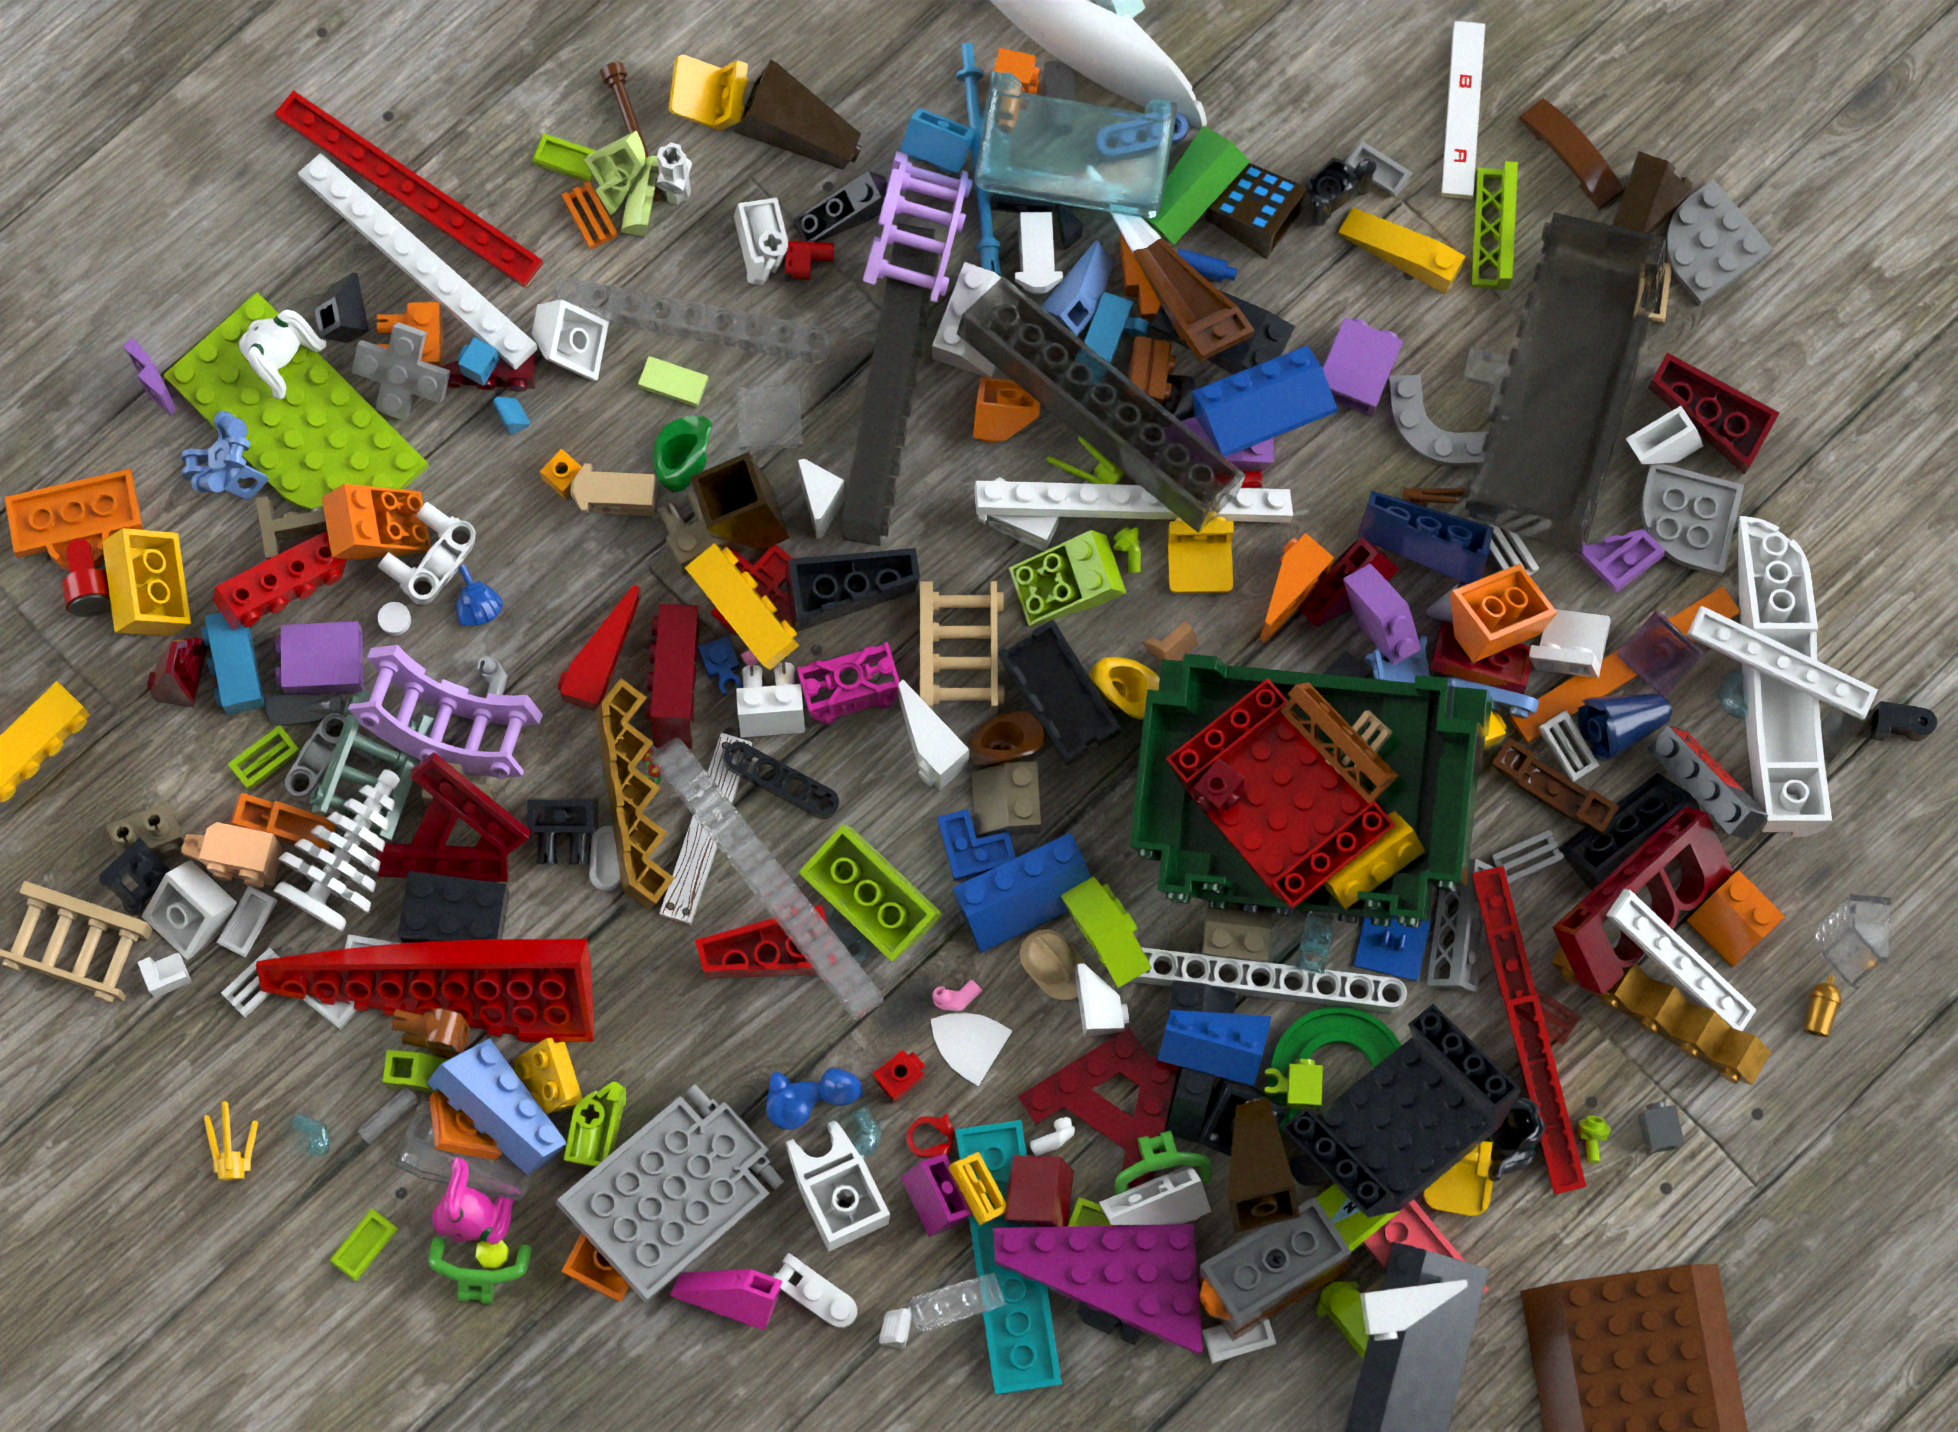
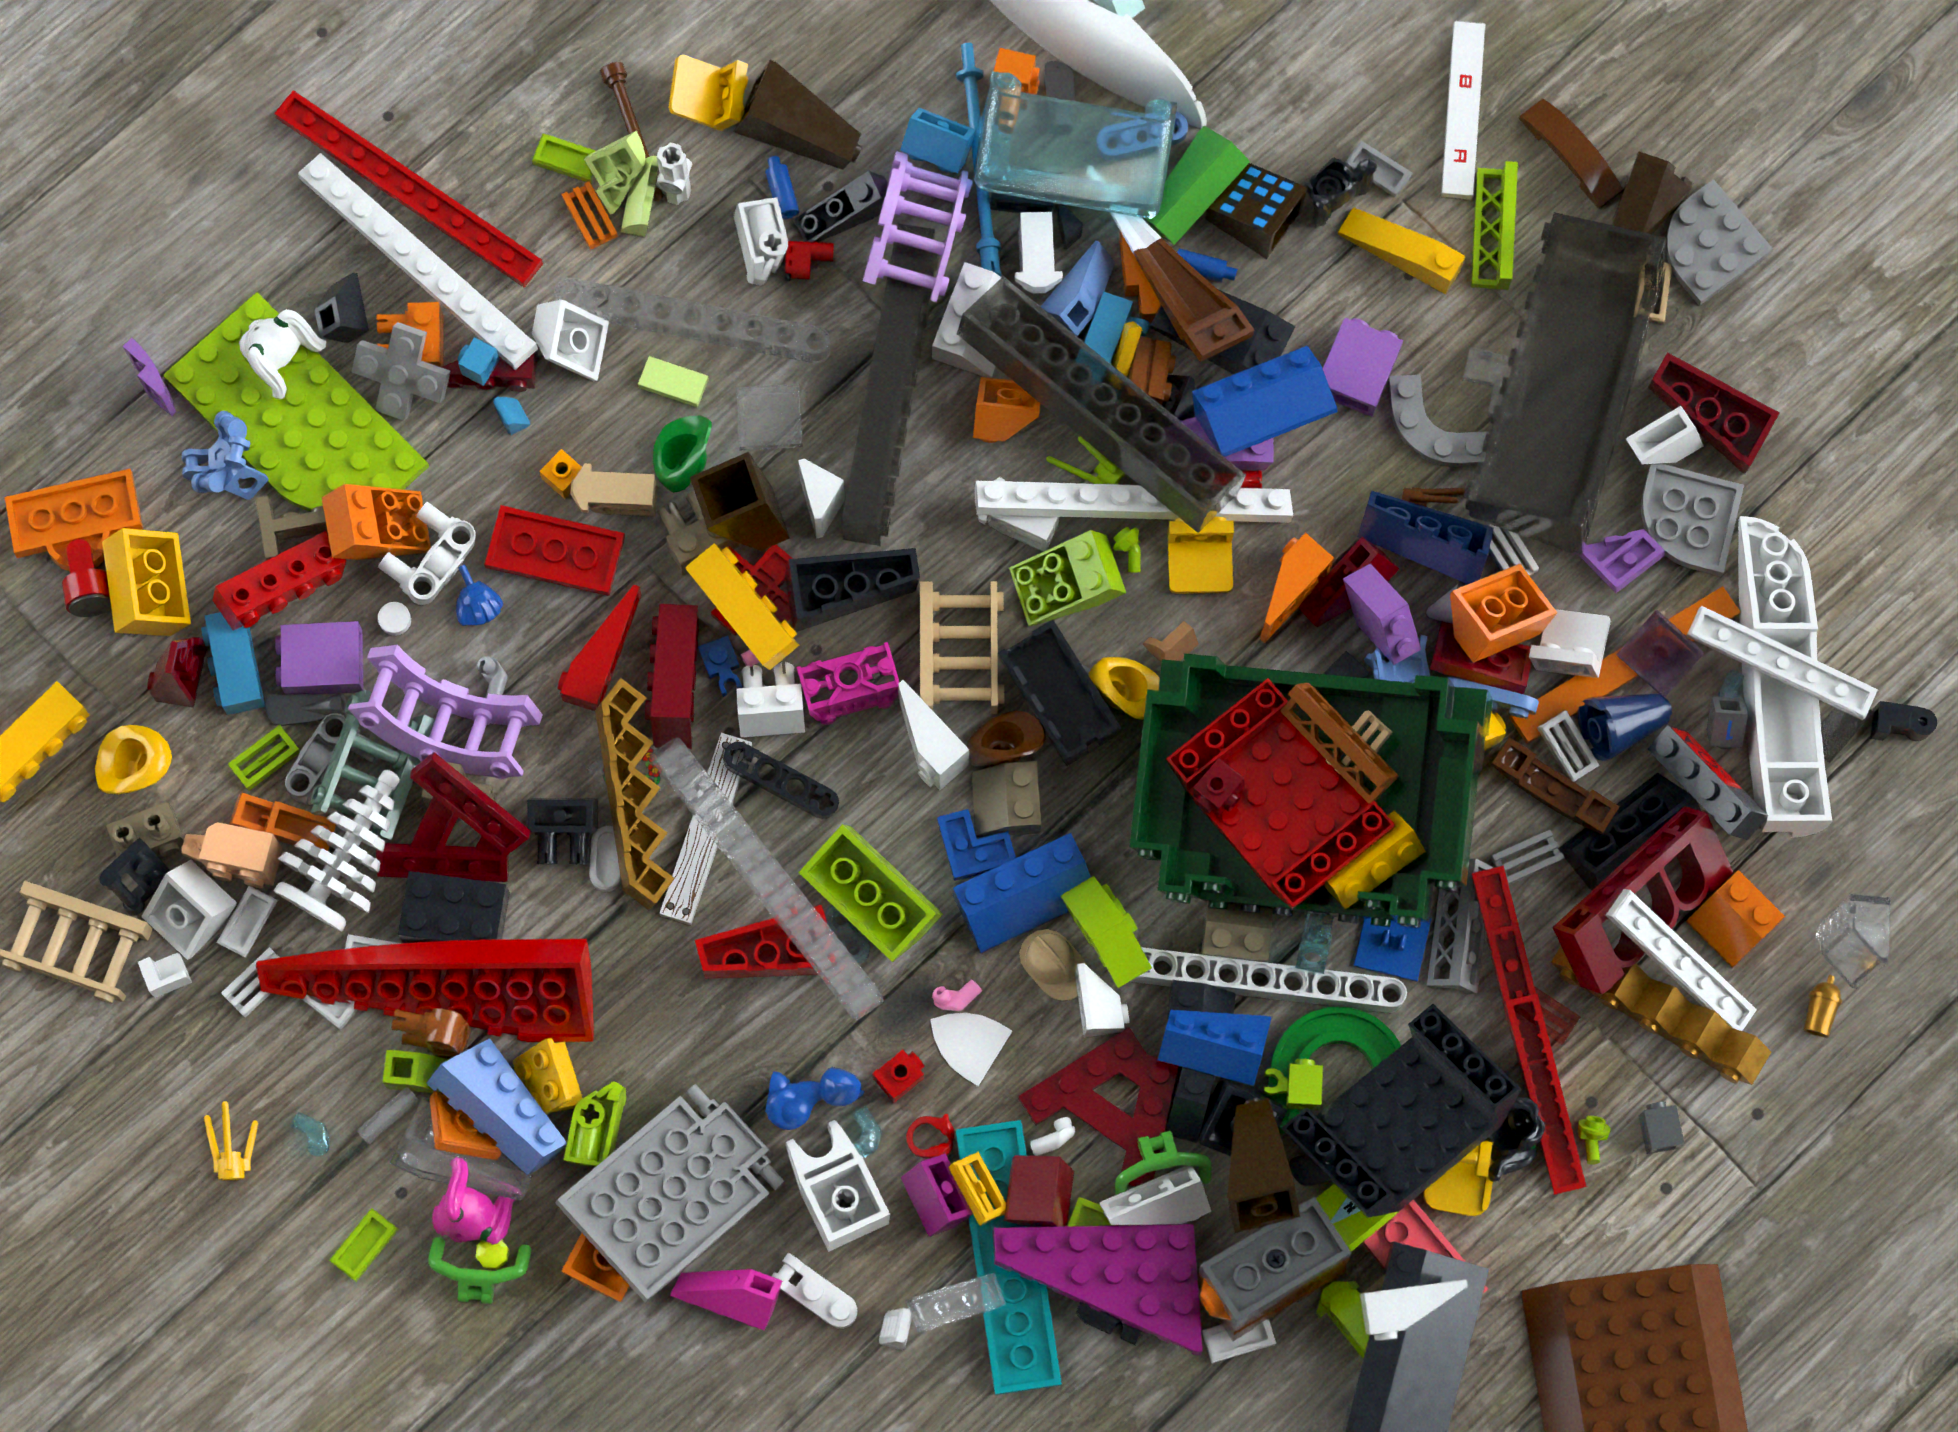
none -> yellow hat [95,725,172,794]
none -> red plate [484,505,625,596]
none -> blue cylinder [765,156,800,219]
none -> yellow tile [1108,321,1142,388]
none -> dark grey brick [1706,696,1748,749]

